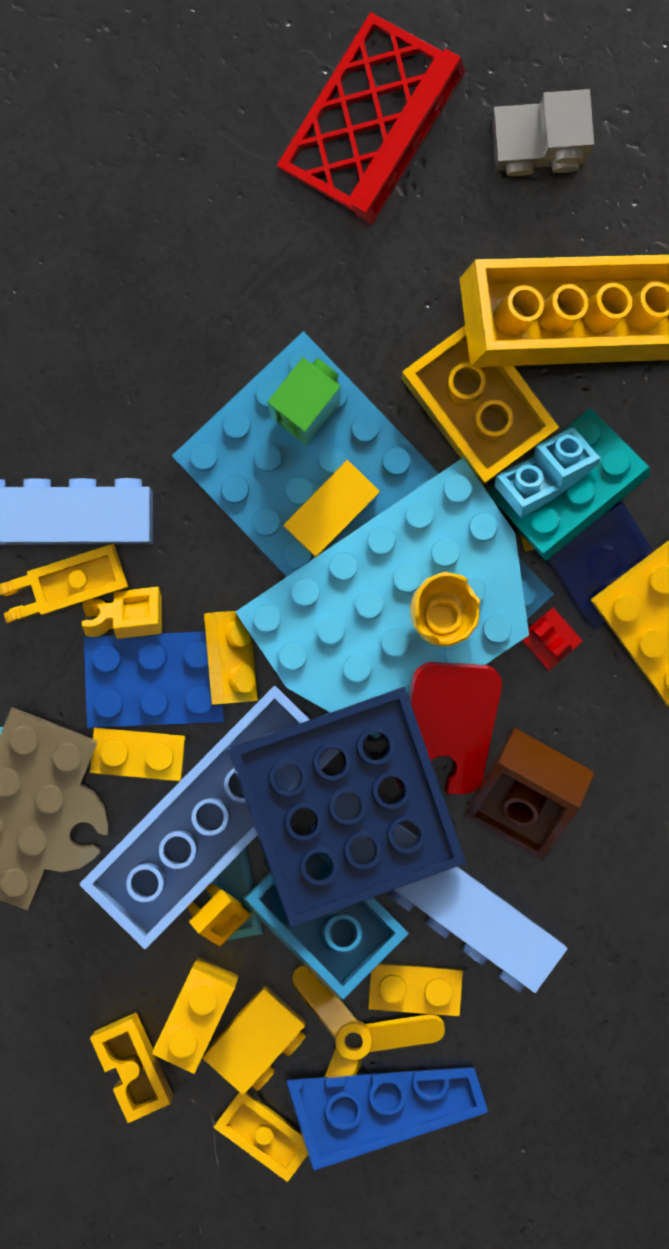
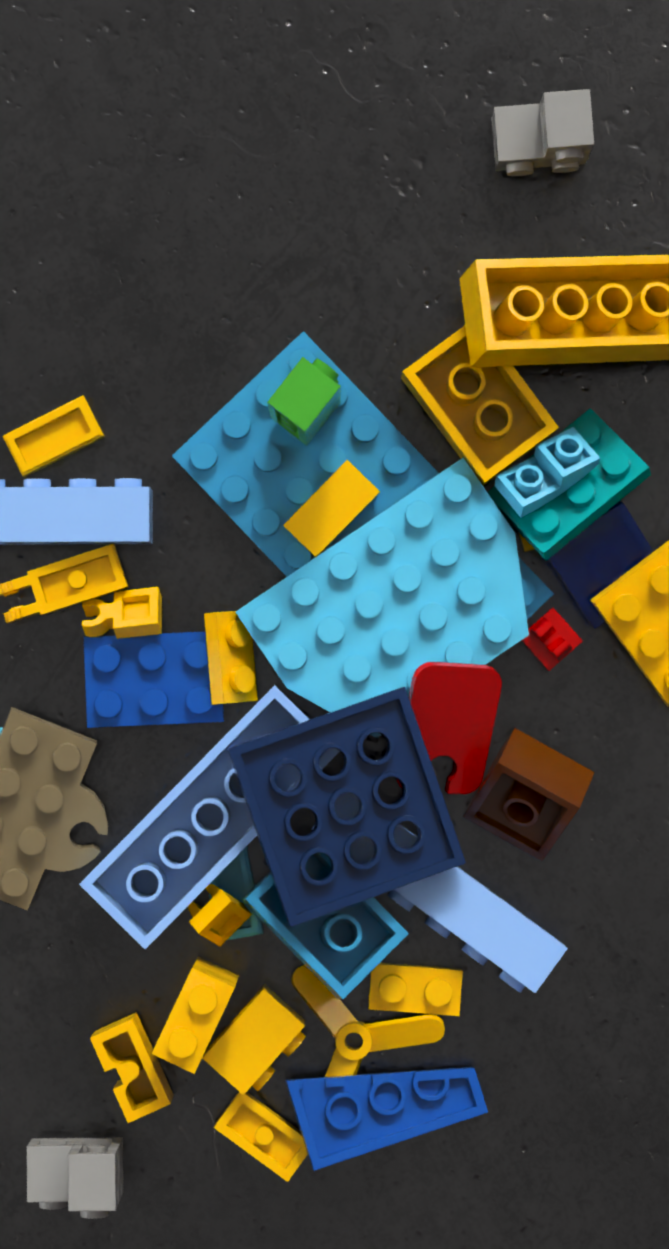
yellow plate [90,727,186,781] -> none
red fence [277,12,465,225] -> none
yellow hair [410,572,480,647] -> none
none -> yellow tile [2,395,105,478]
none -> light grey brick [27,1137,124,1219]

